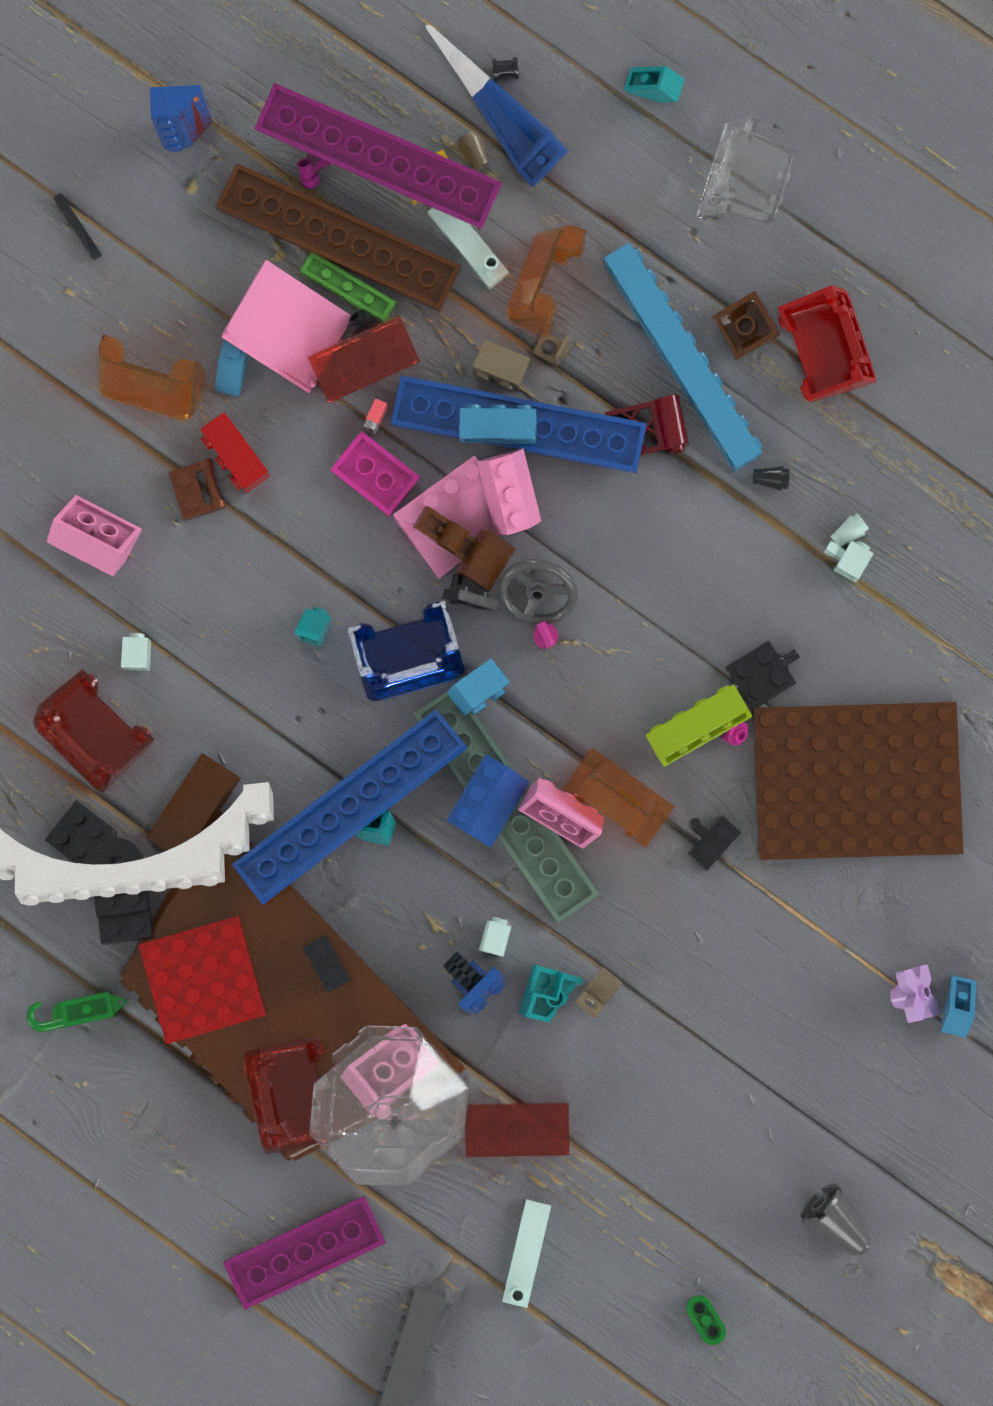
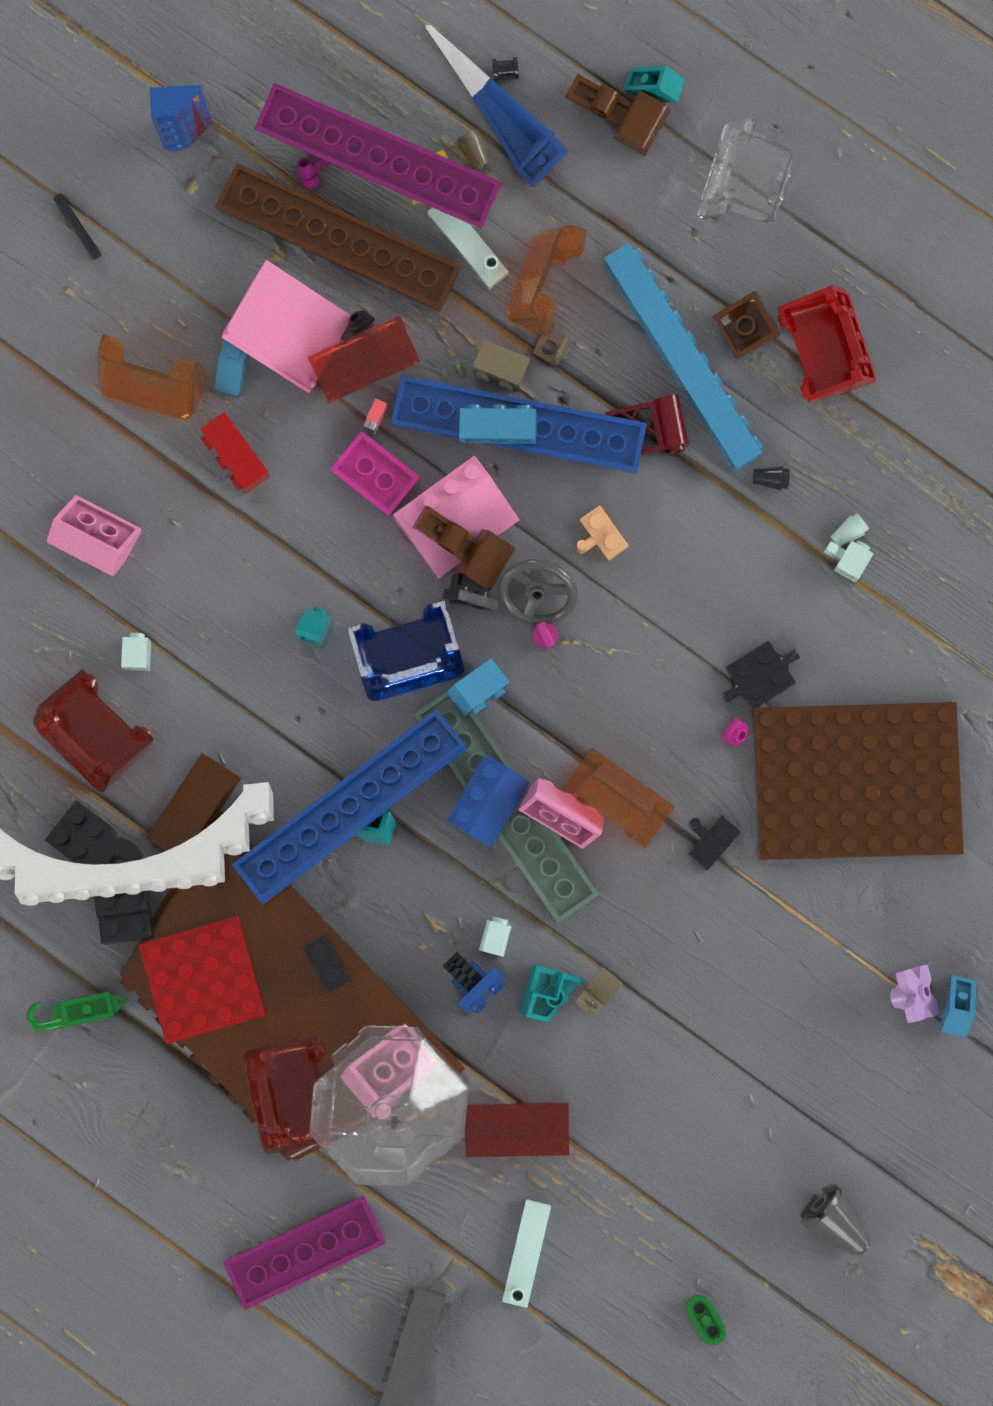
copper plate [169,459,227,521] -> none
bright green tile [299,252,397,324] -> none
bright pink slope [477,448,541,535] -> none
lime brick [645,684,753,767] -> none
none -> reddish brown plate [565,74,670,156]
none -> light nougat plate [576,505,629,561]

